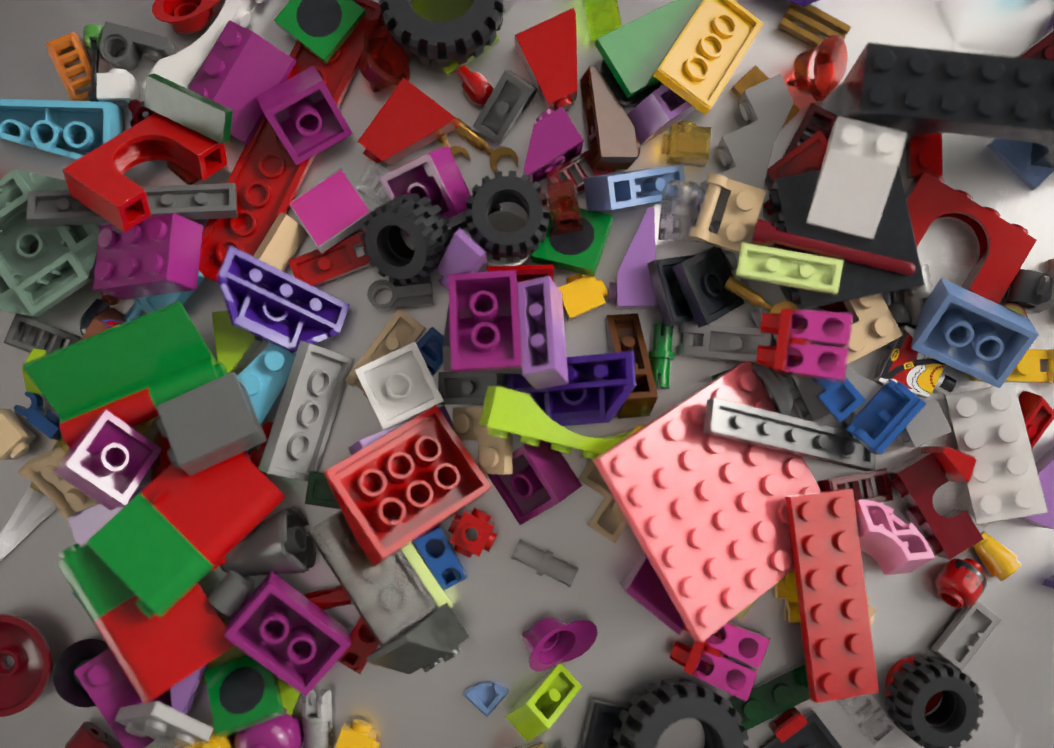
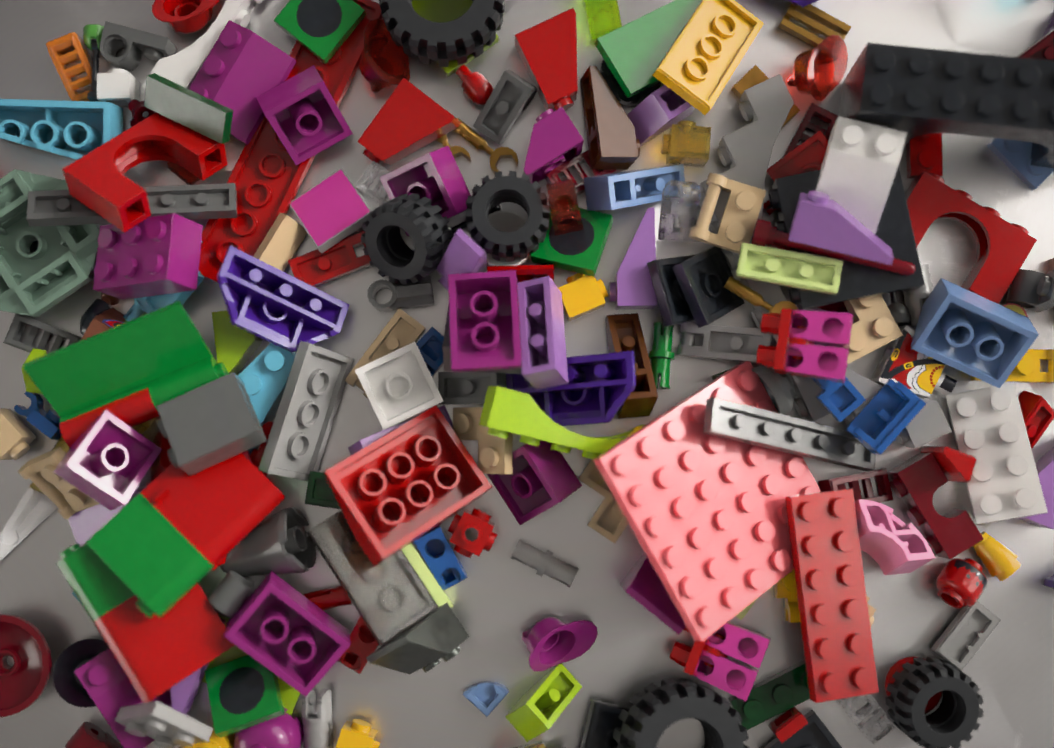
none -> medium lavender slope [789,191,894,265]

